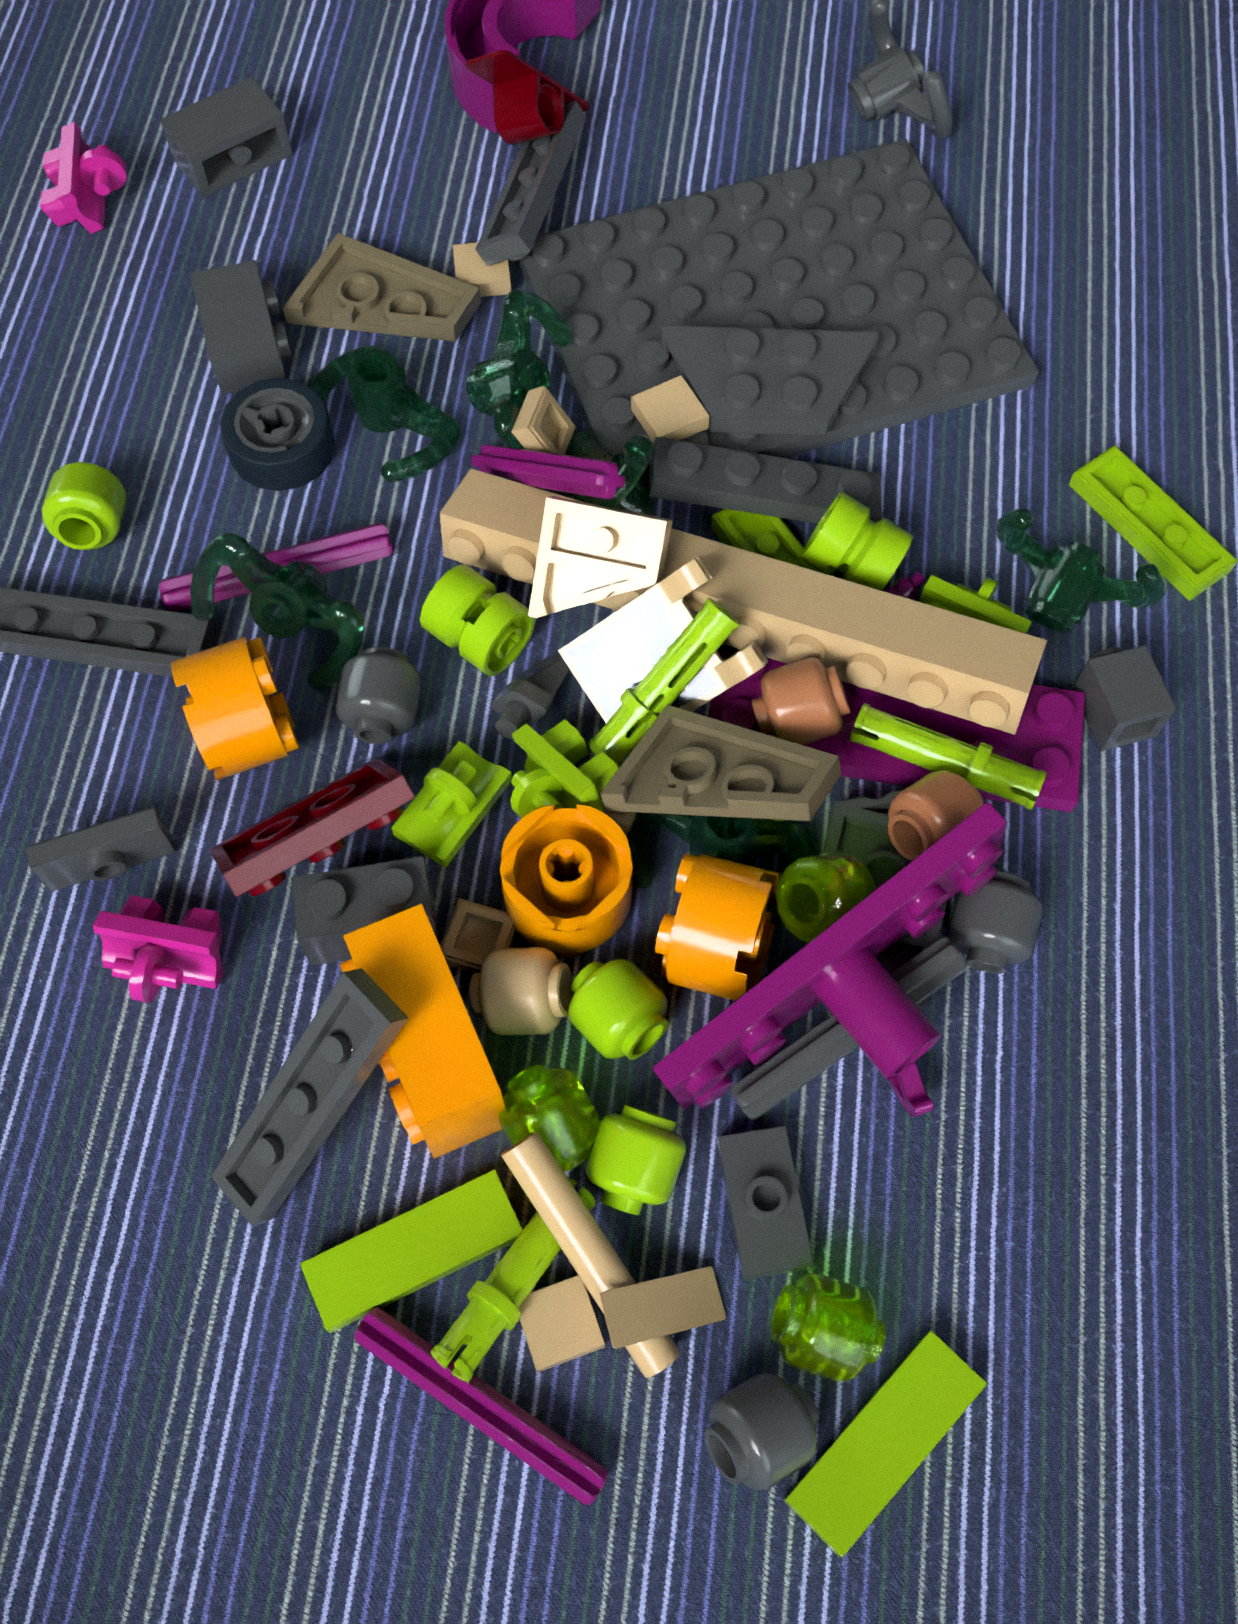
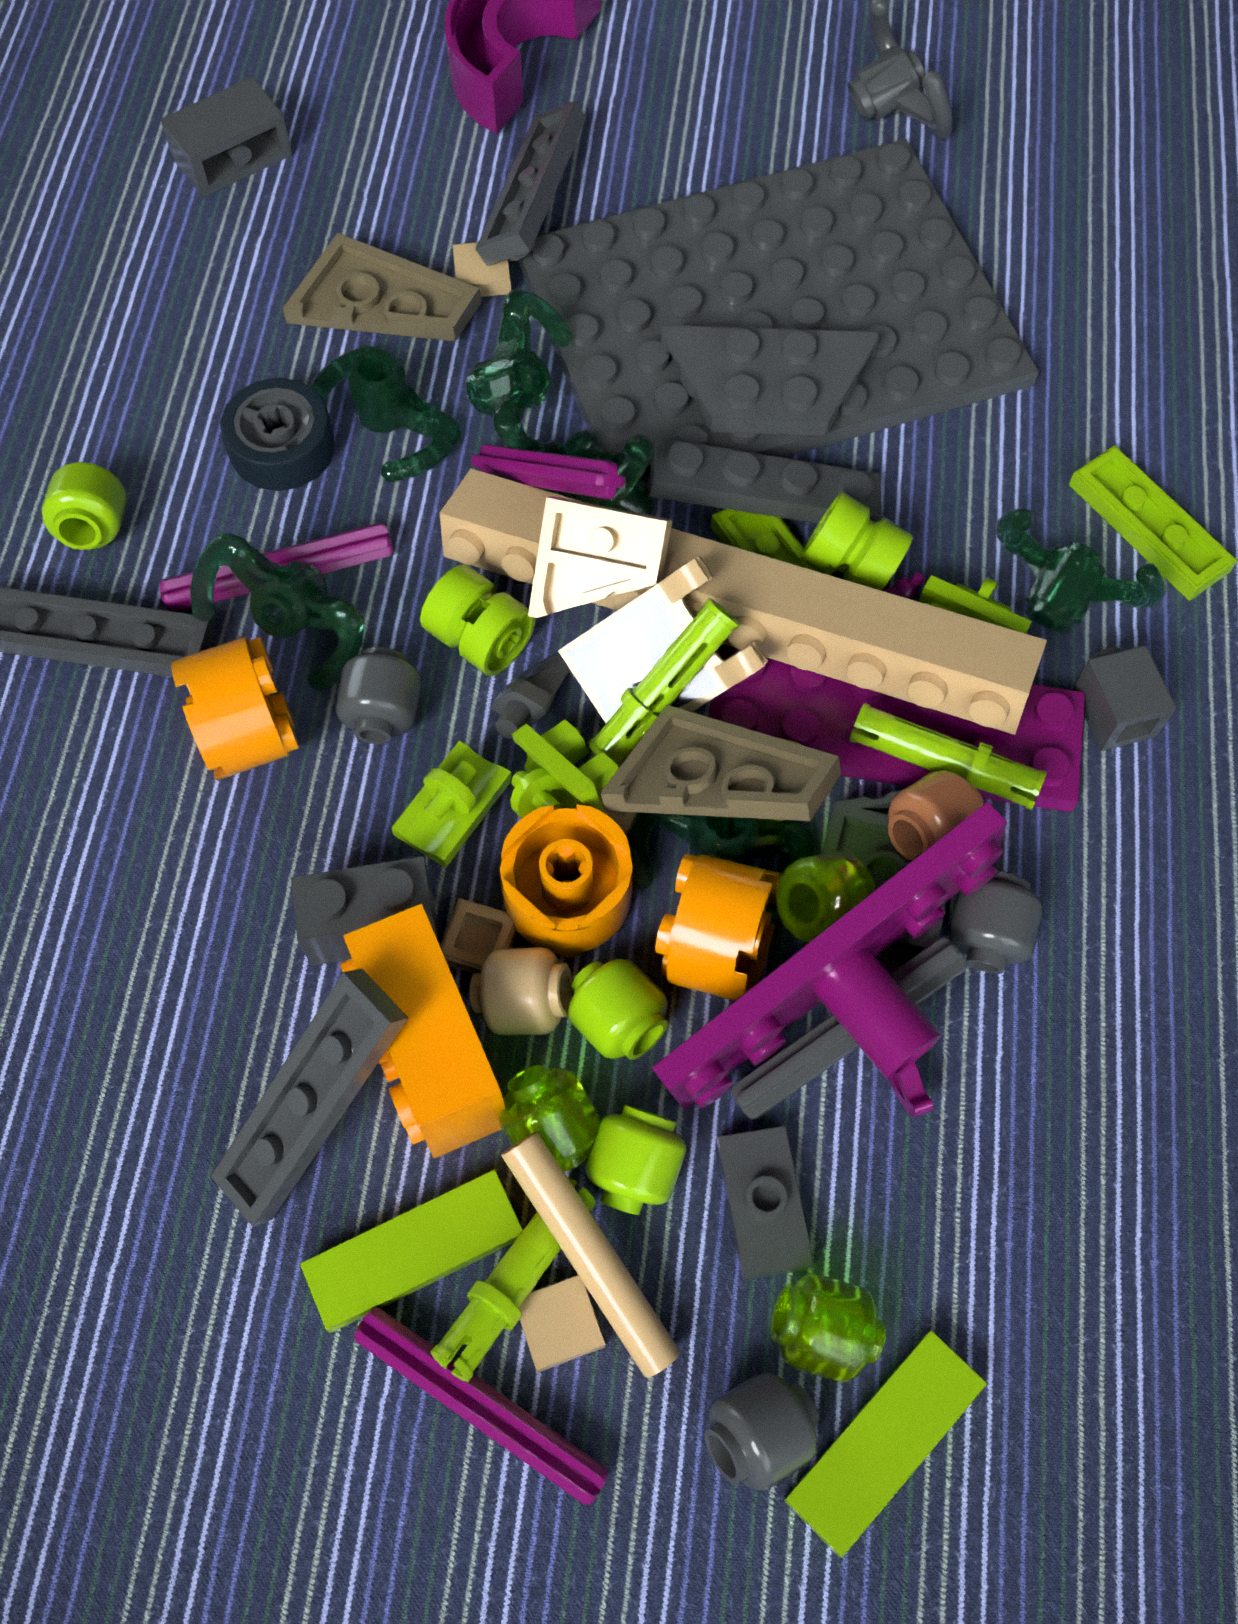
dark grey plate [25,807,176,892] -> none
dark pink hips [40,122,127,234] -> none
dark pink hips [93,895,223,1003] -> none
dark grey brick [190,260,292,395] -> none
dark red plate [209,758,415,897] -> none
dark red piece [466,50,589,145] -> none
tan tile [511,386,576,455] -> none
tan sticker [600,1266,726,1349] -> none
tan tile [631,375,709,443] -> none
nougat head [752,657,851,746] -> none

